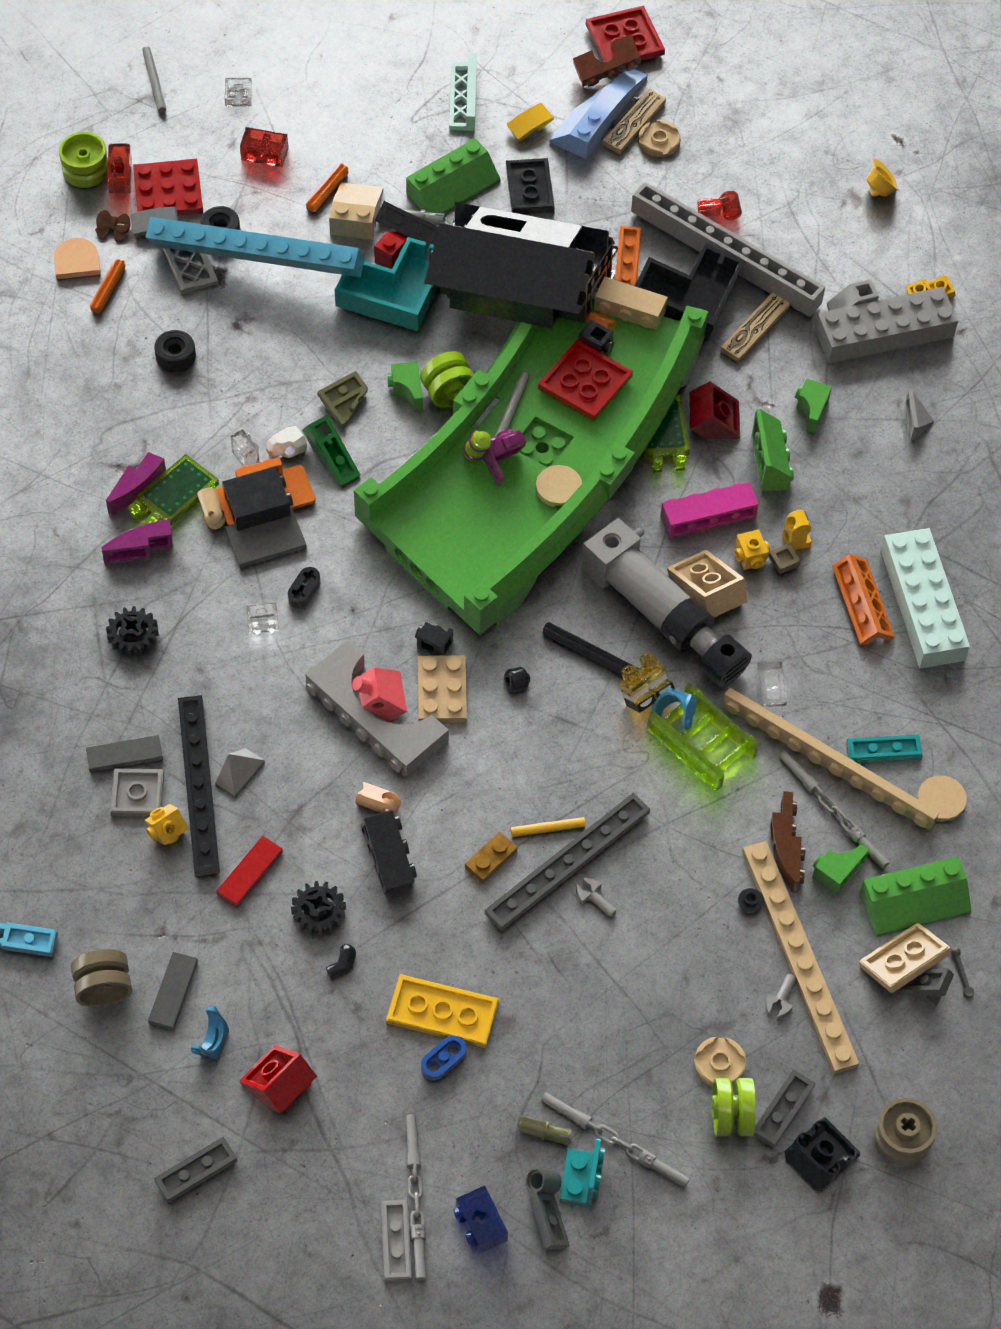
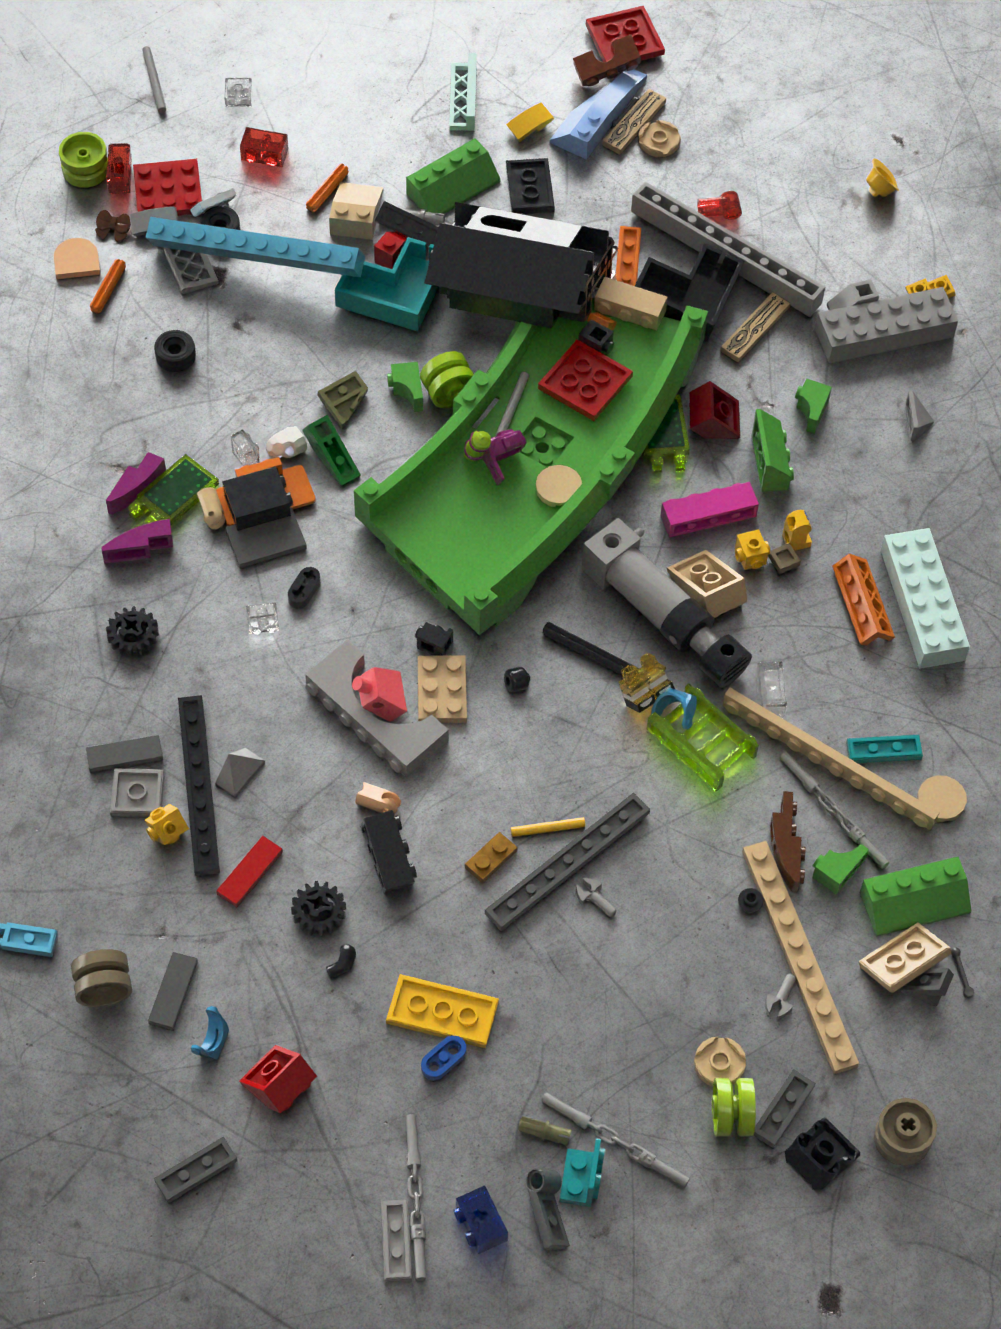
none -> white tile [190,188,237,217]

